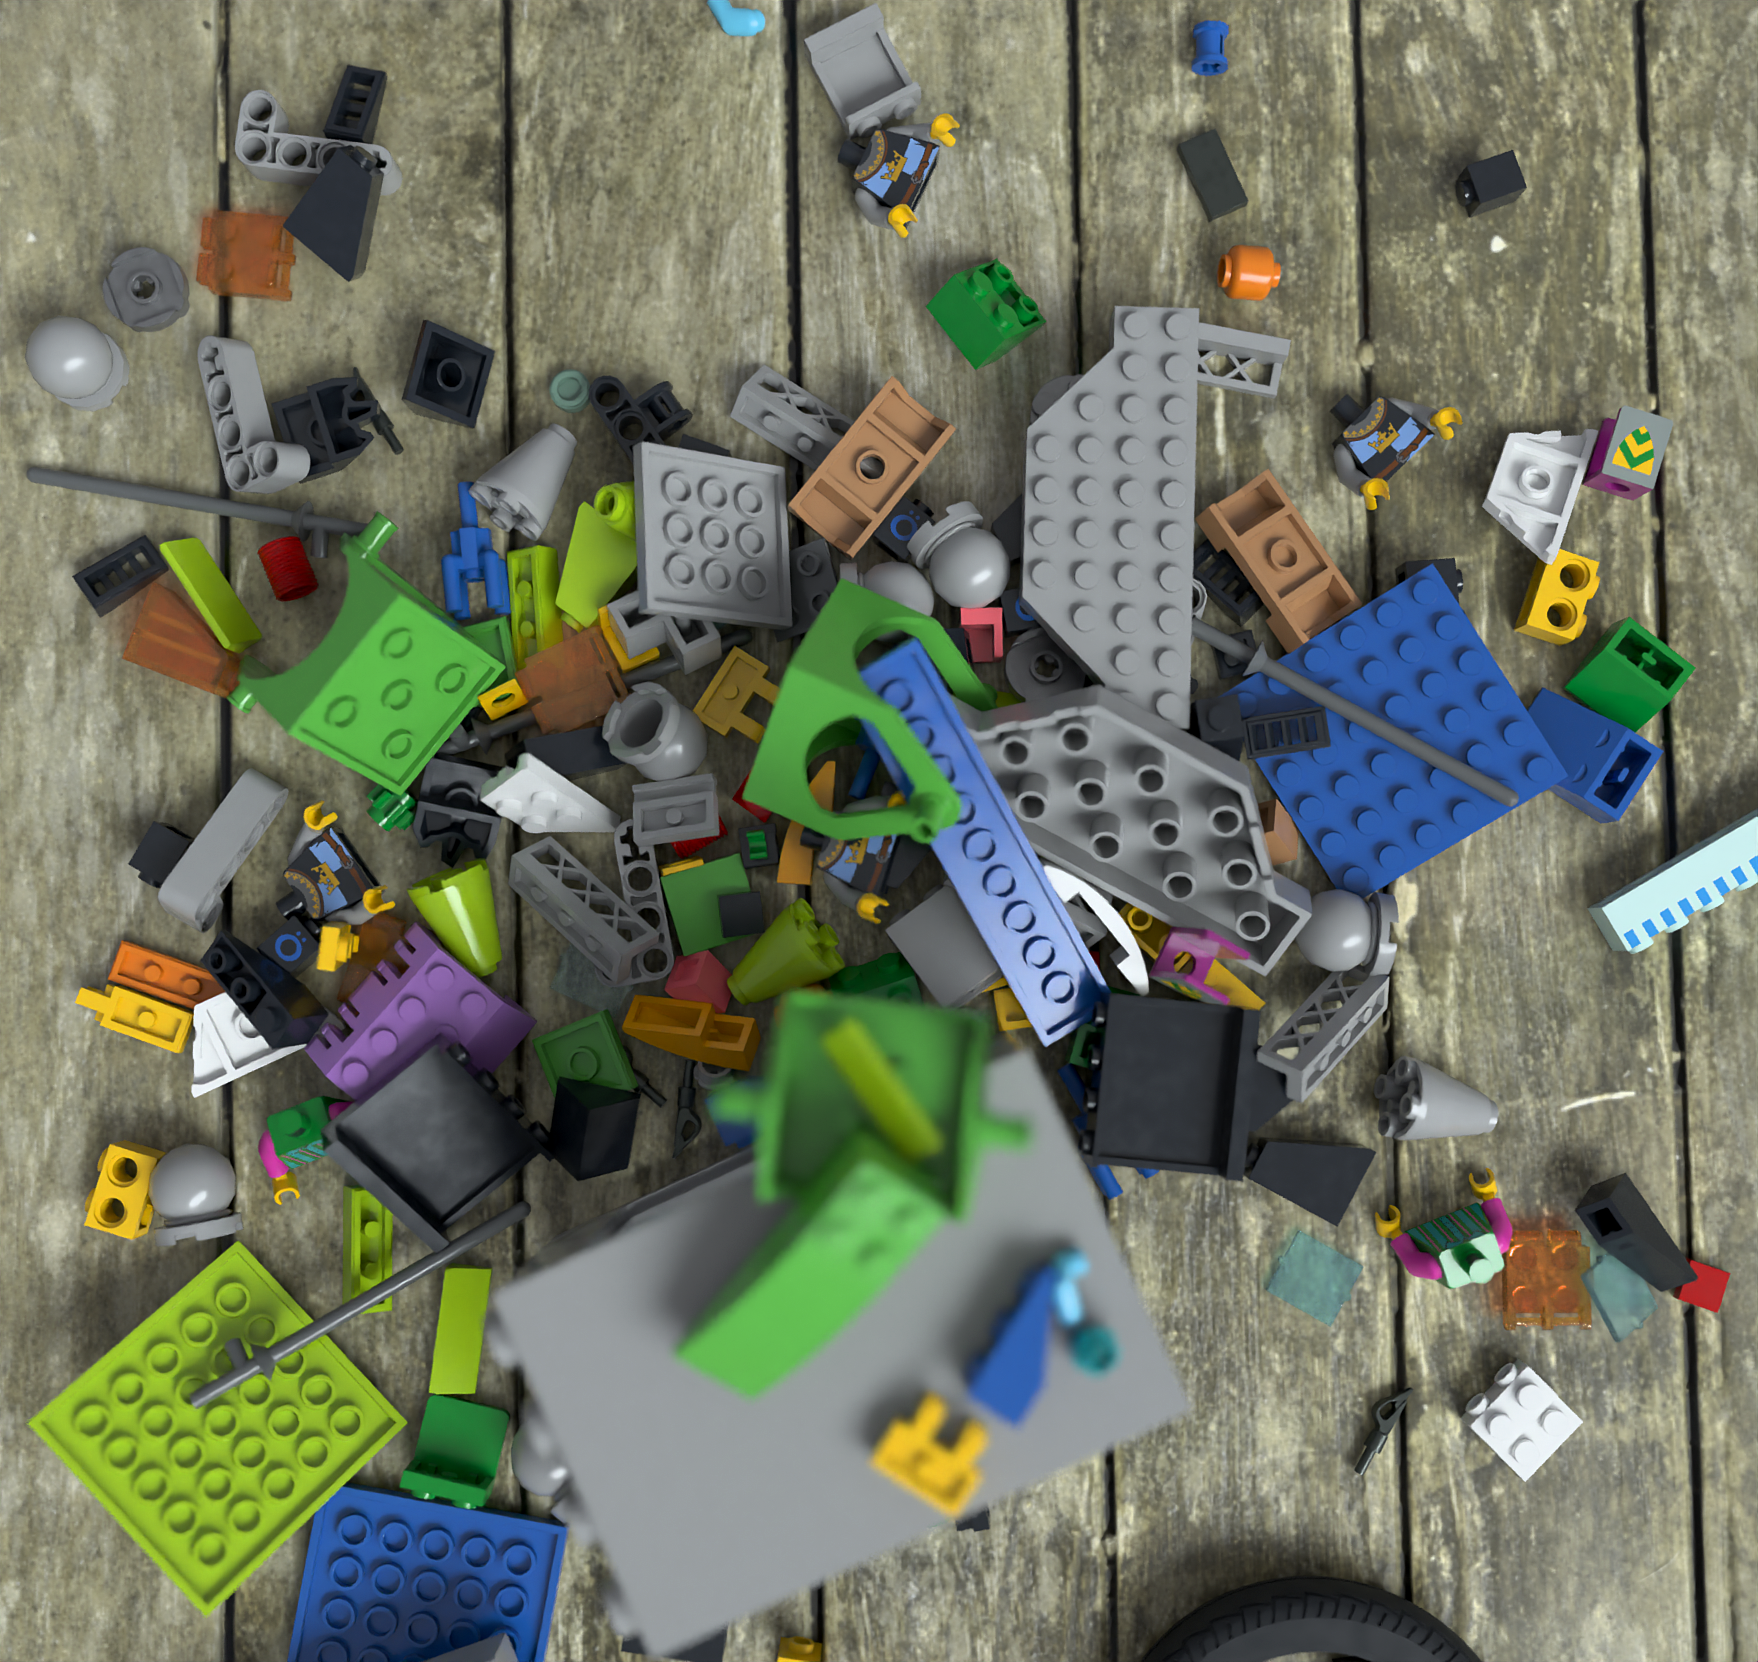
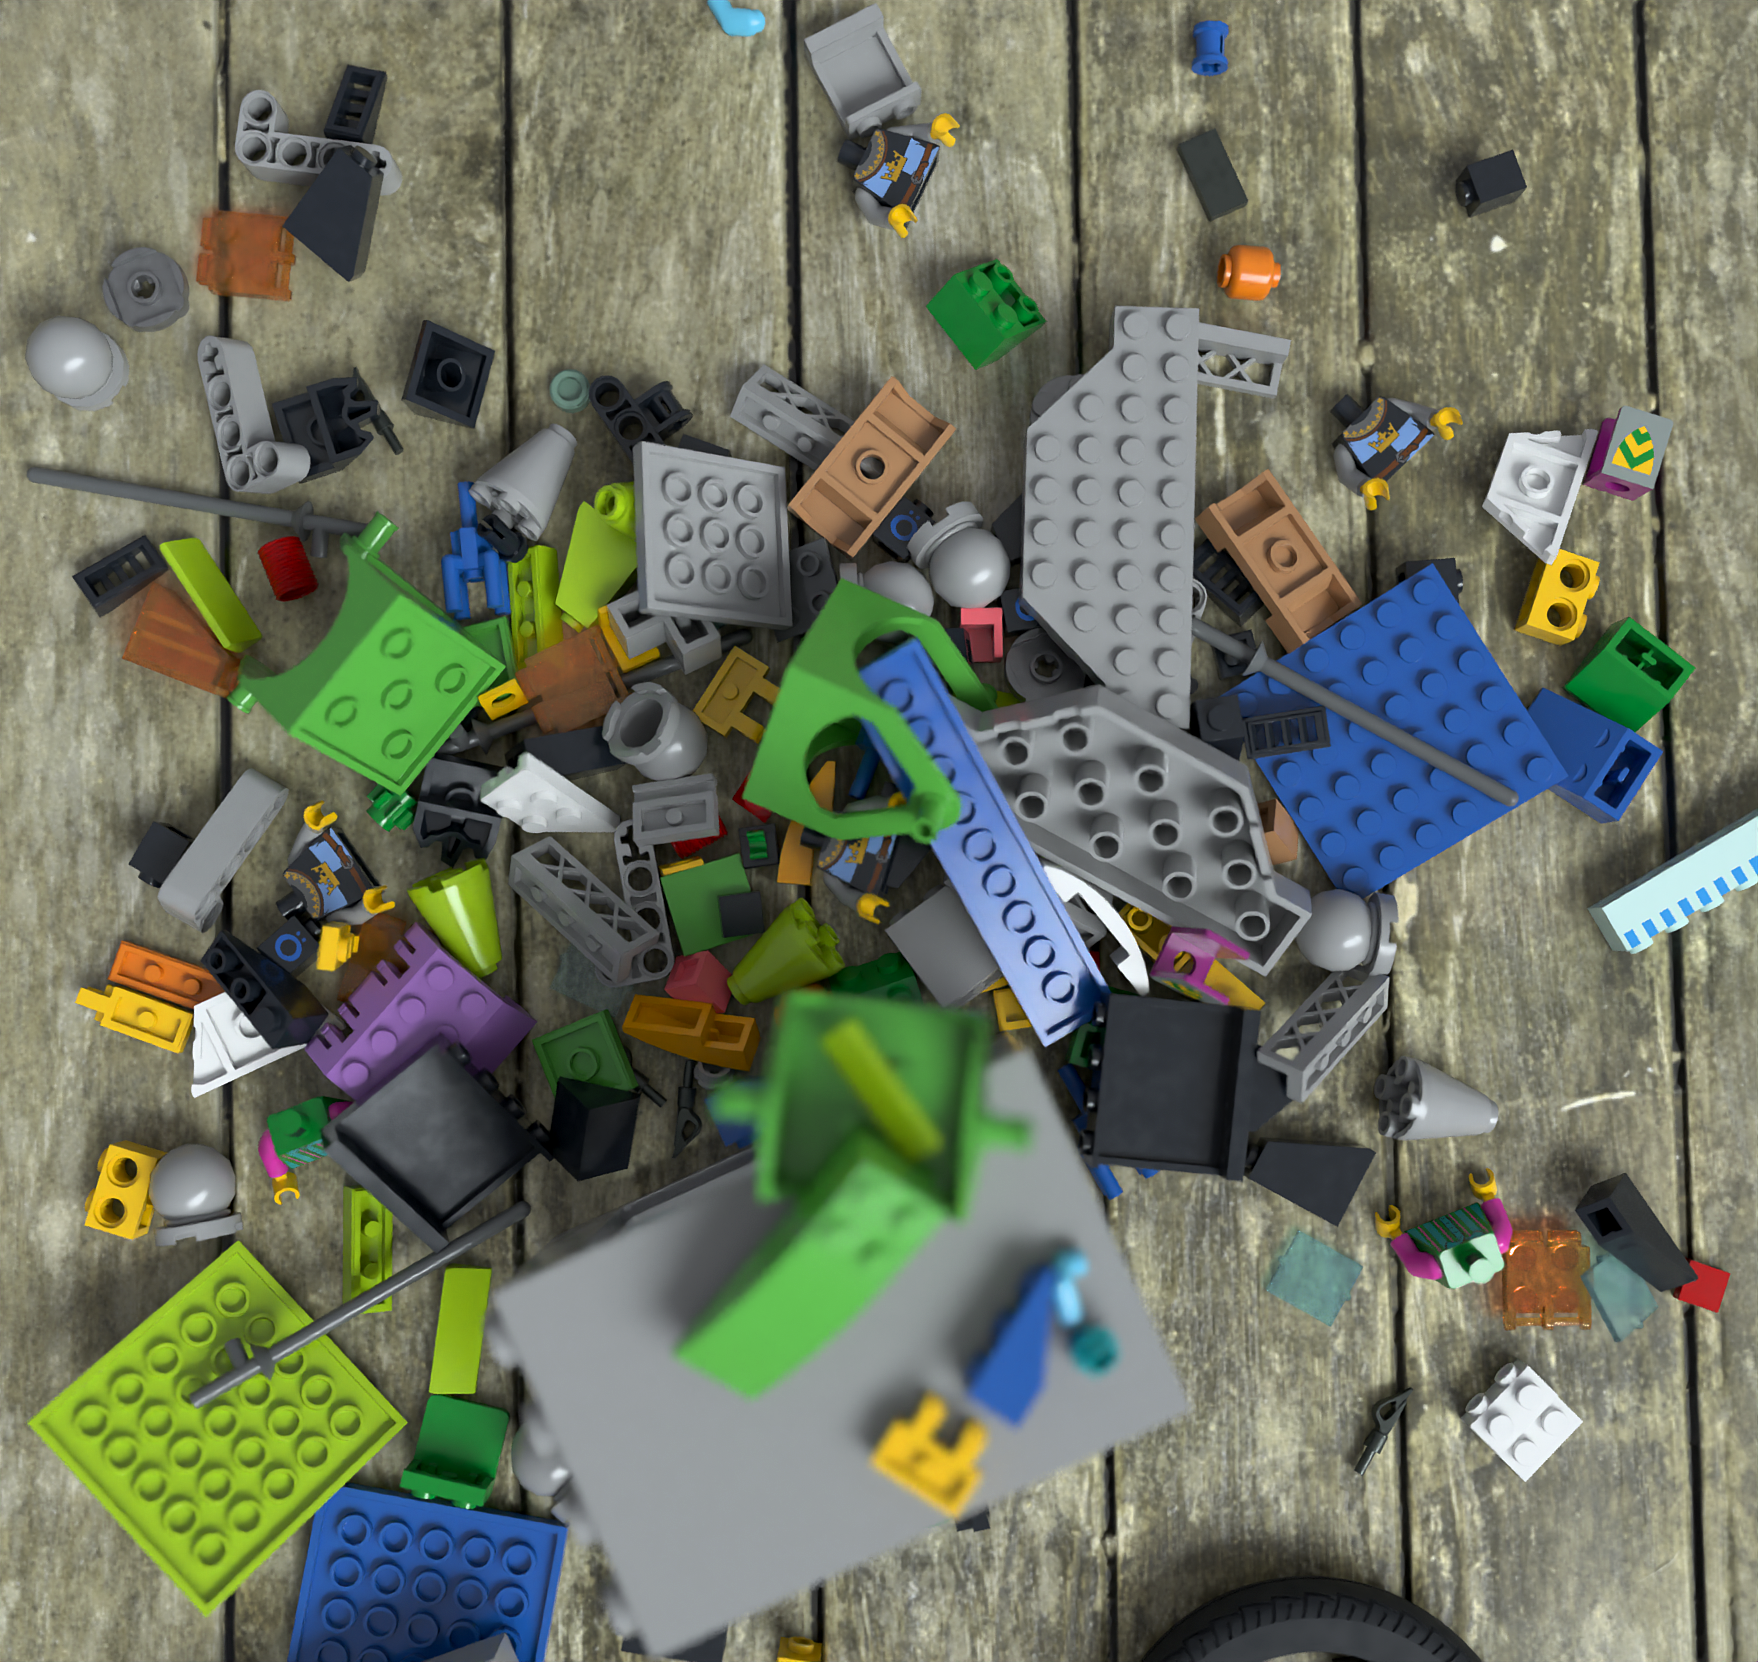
none -> black pin [477,514,528,563]

